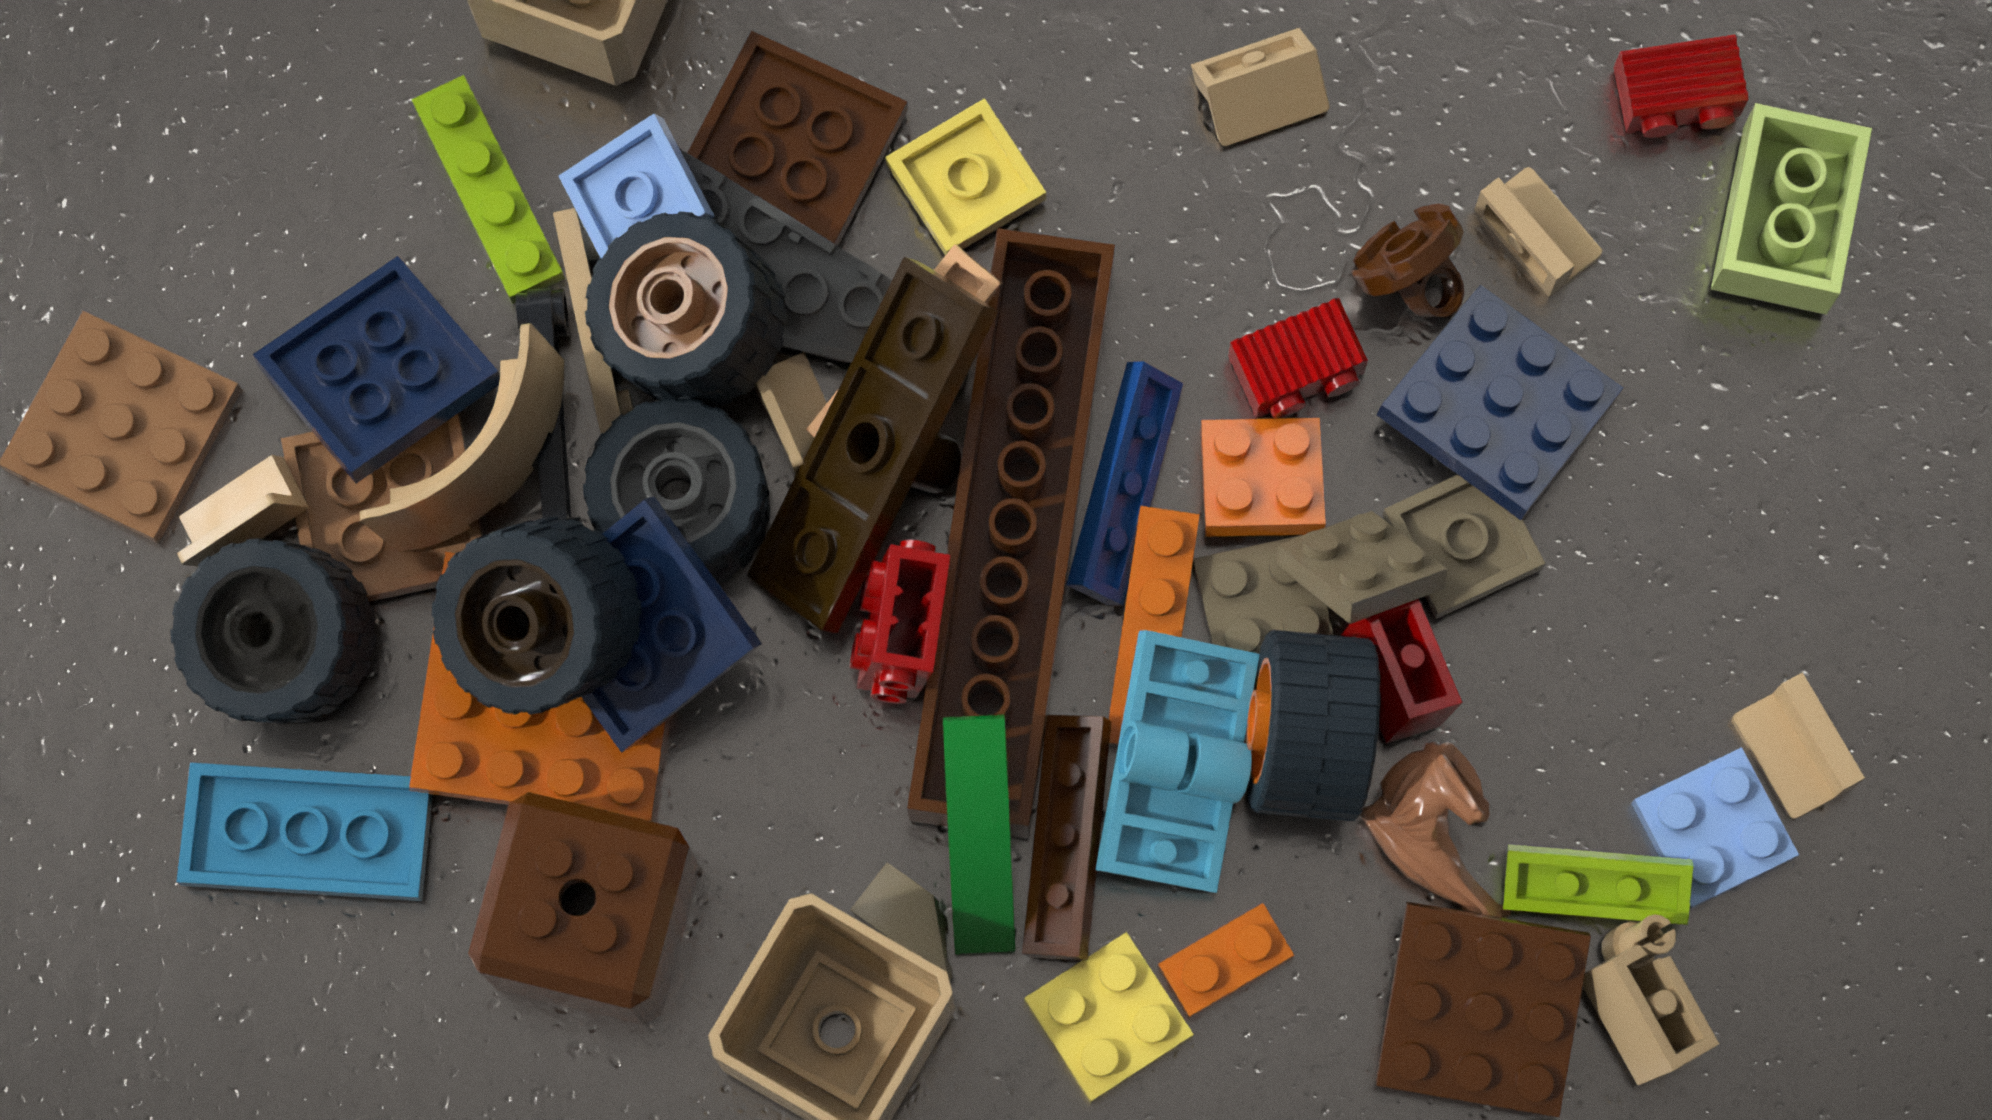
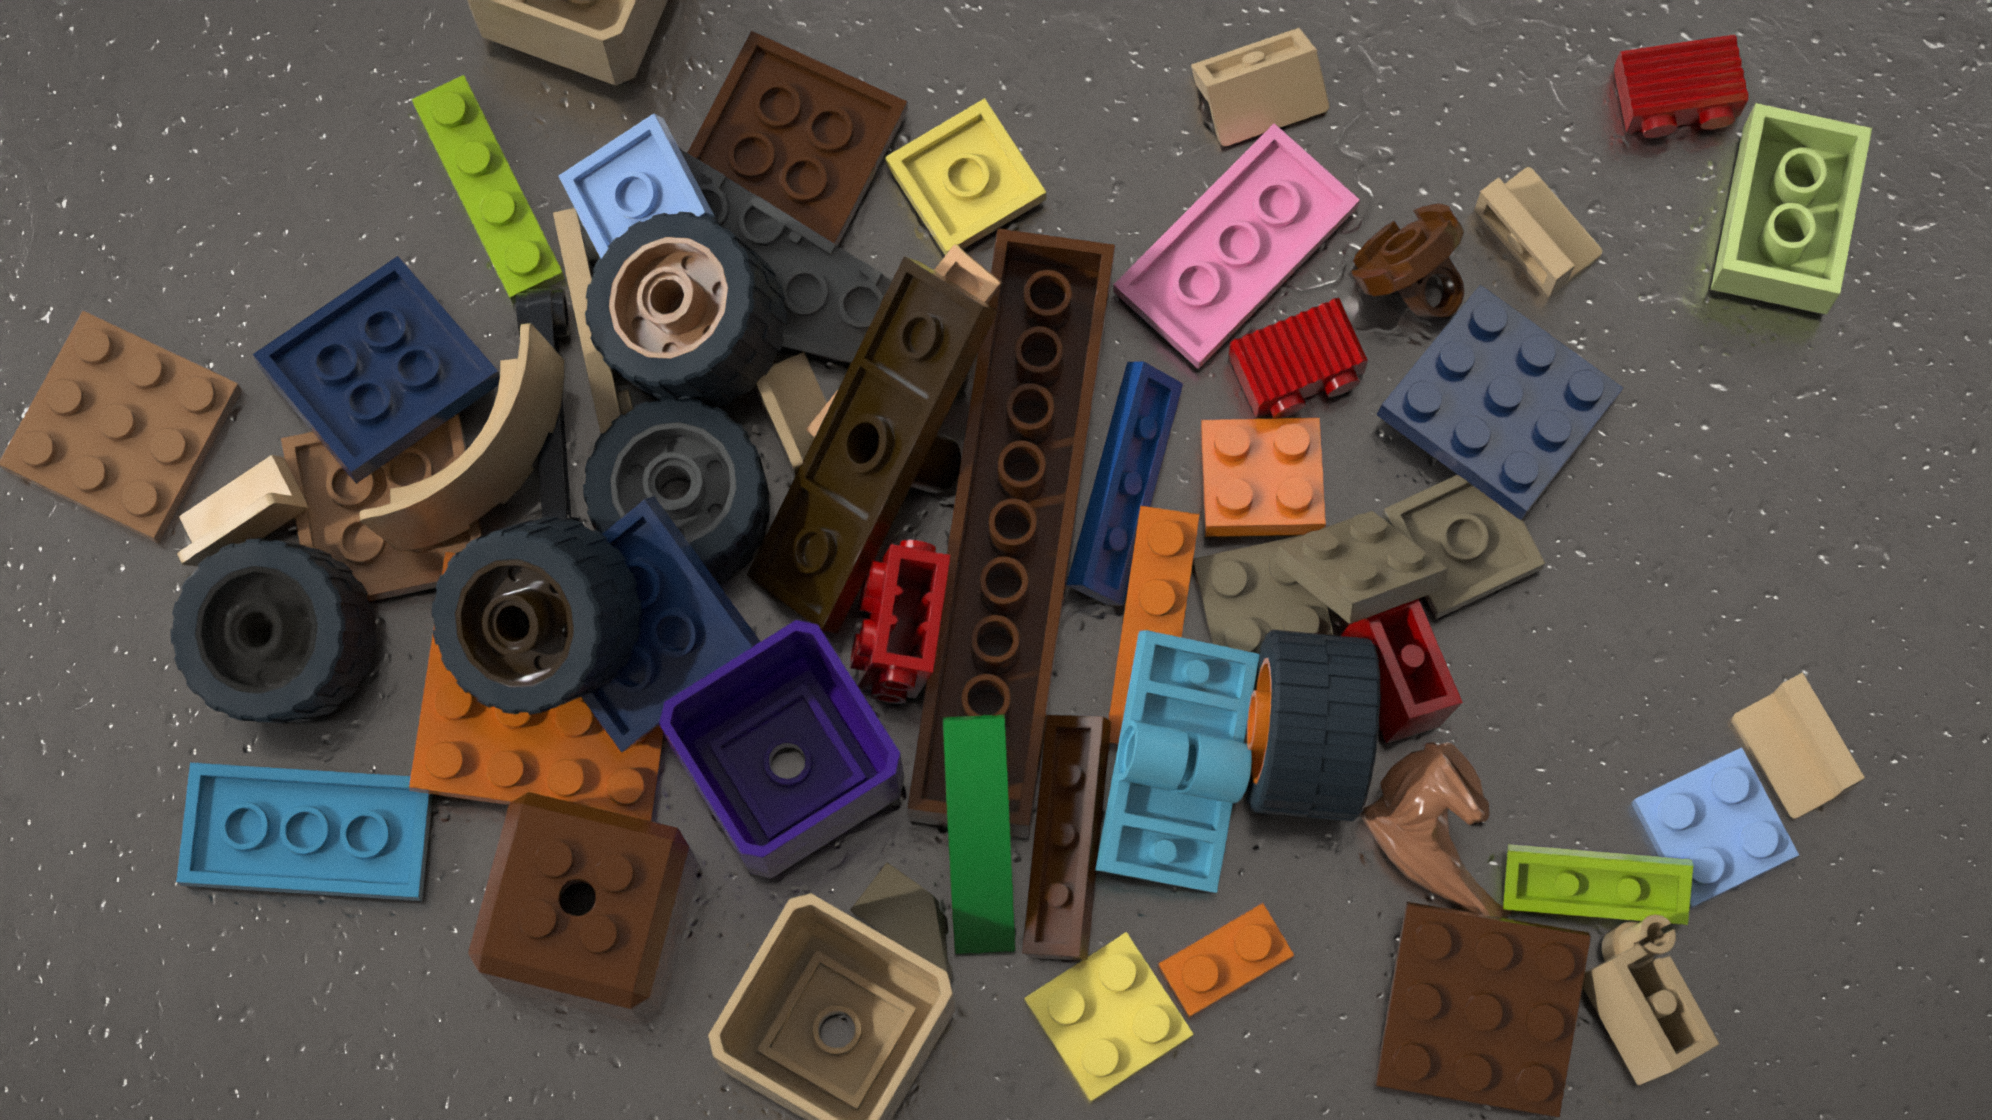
none -> dark purple plate [659,620,905,878]
none -> bright pink plate [1113,124,1360,369]

